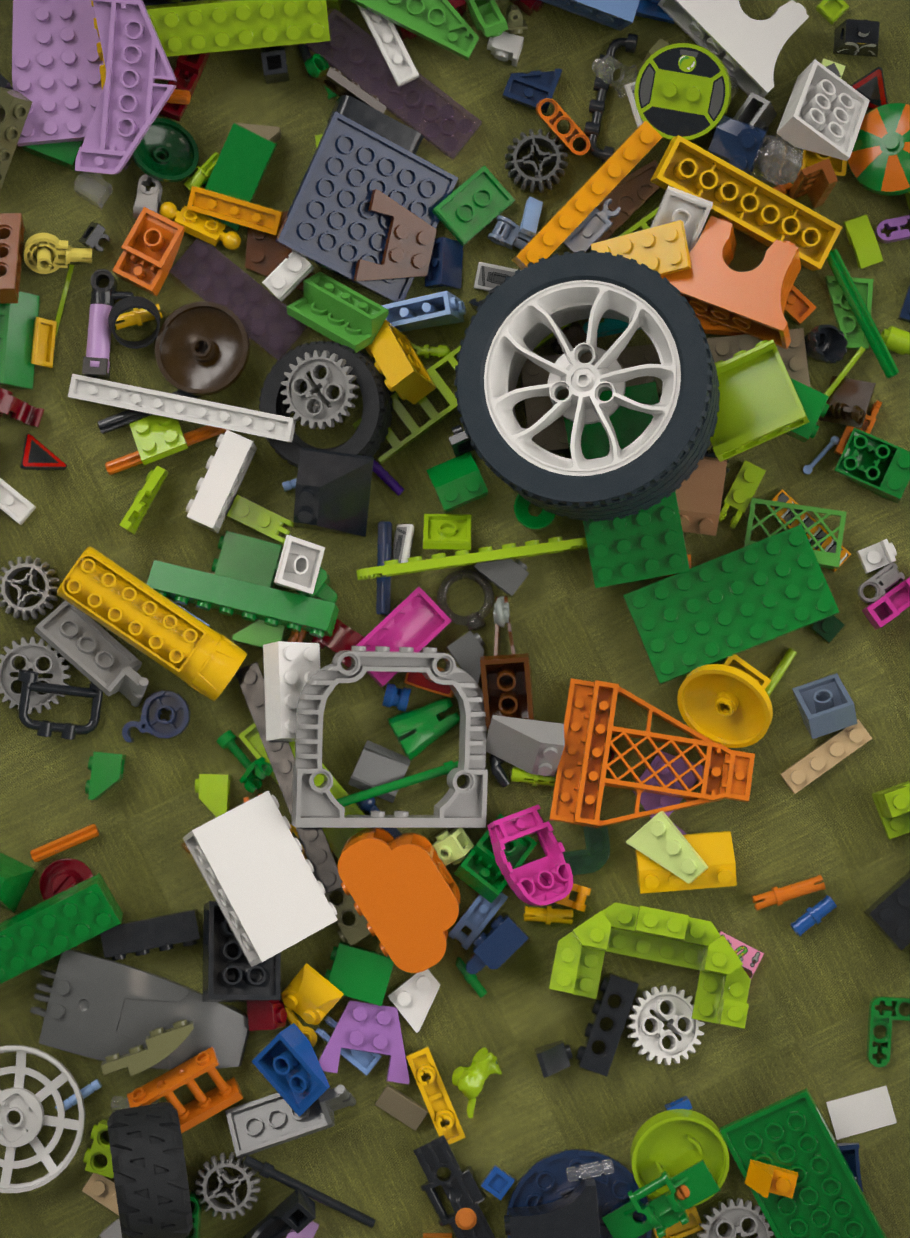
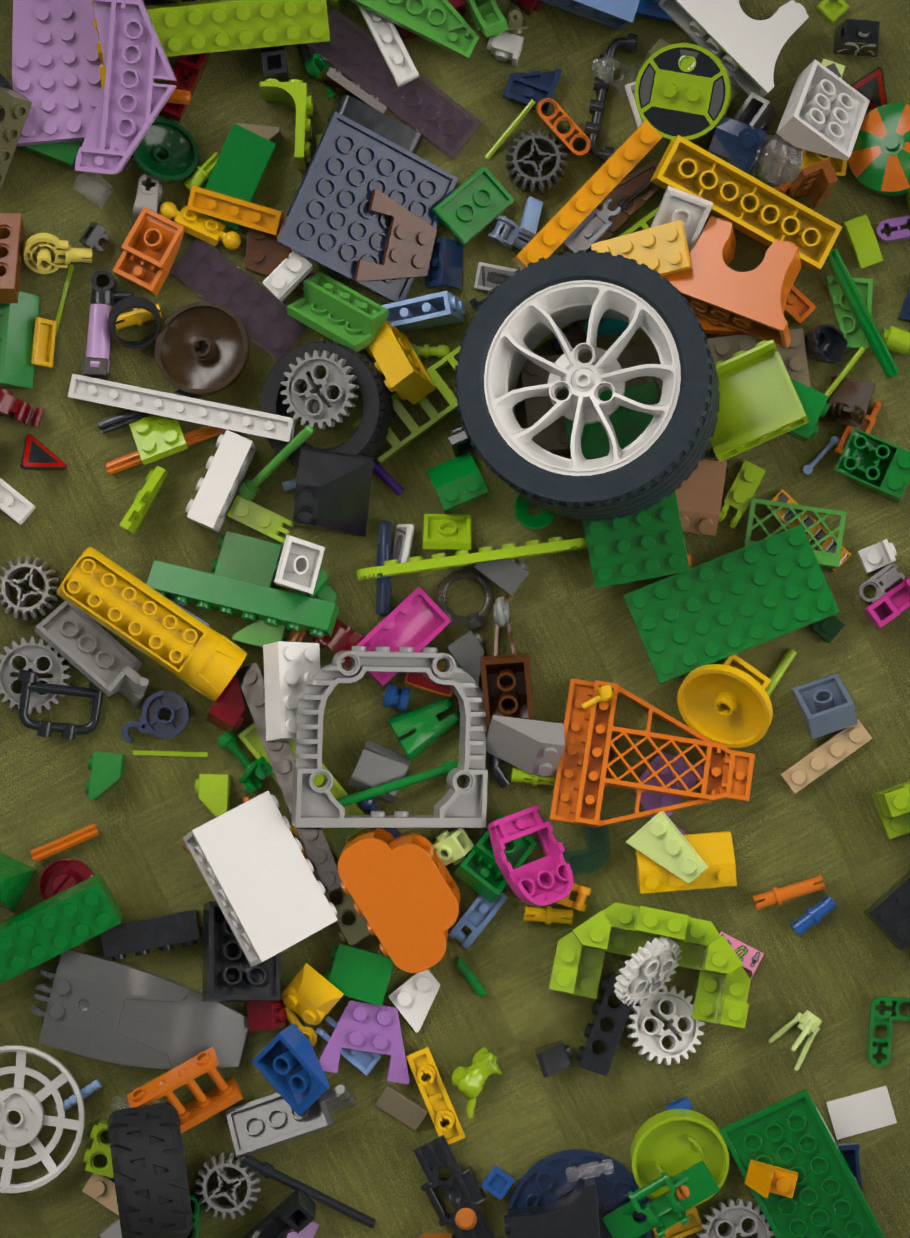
olive slope [101,1019,194,1076] -> none
dark blue hinge [466,914,529,975] -> none
none -> lime piece [133,750,208,758]
none -> dark red slope [206,675,246,734]
none -> bright green piece [238,425,314,501]
none -> lime bracket [259,79,314,170]
none -> lime piece [484,99,536,160]
none -> yellow hand [581,685,613,709]
none -> white gear [614,936,682,1006]
none -> black hinge [617,177,656,211]
none -> yellowish green plant [768,1010,822,1071]

